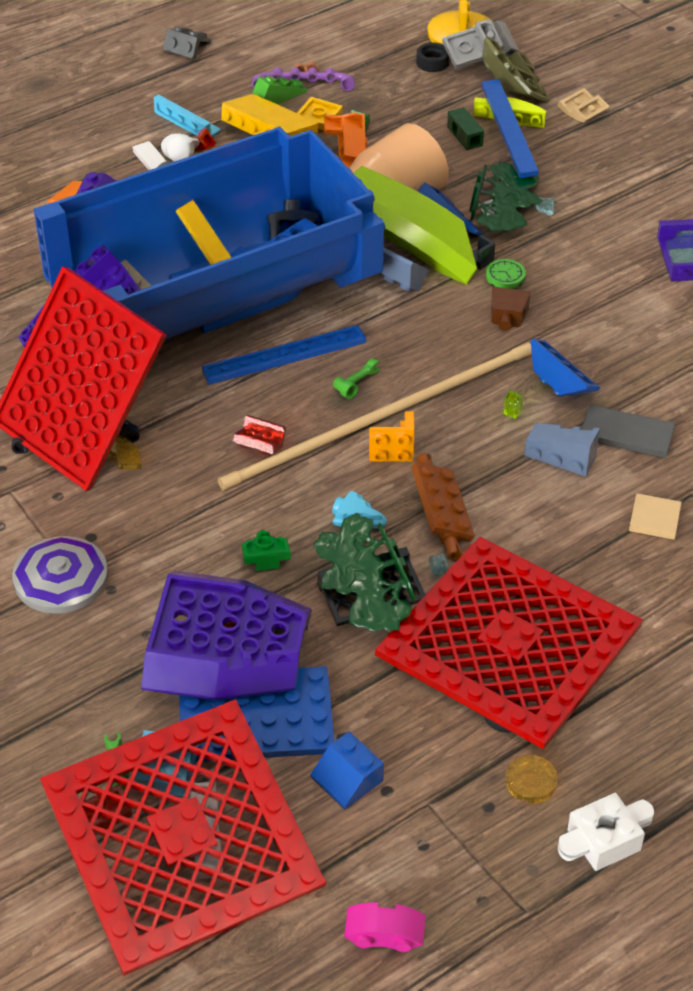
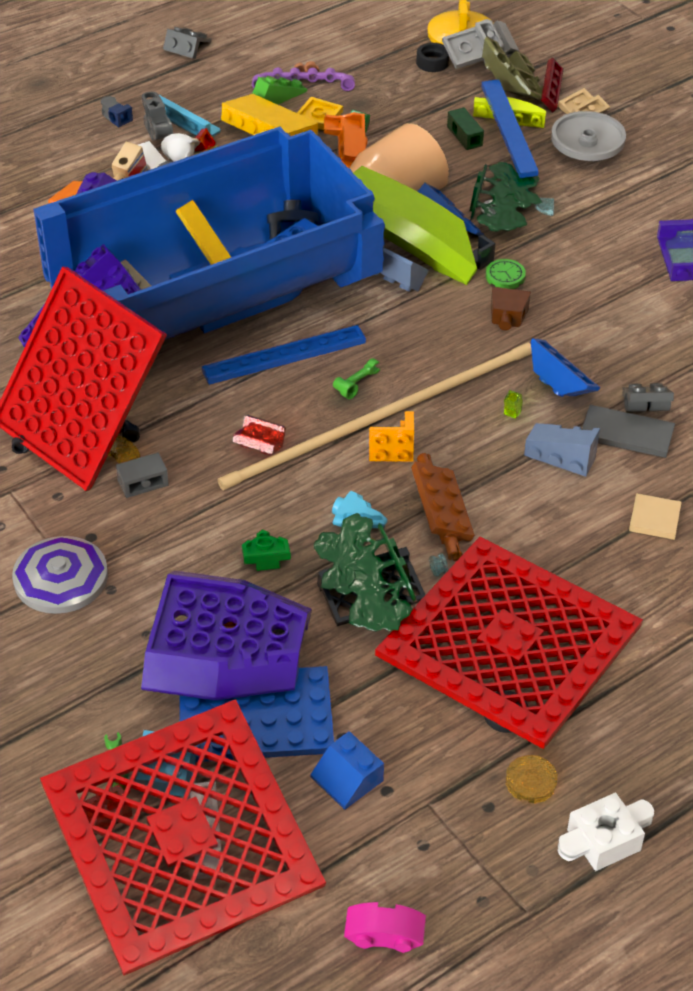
none -> dark blue leg [101,96,133,127]
none -> tan torso [112,141,148,181]
none -> dark grey brick [116,452,169,498]
none -> dark grey piece [141,92,173,140]
none -> dark red tile [541,57,564,113]
none -> light grey dish [551,111,626,161]
none -> dark grey plate [622,383,674,412]

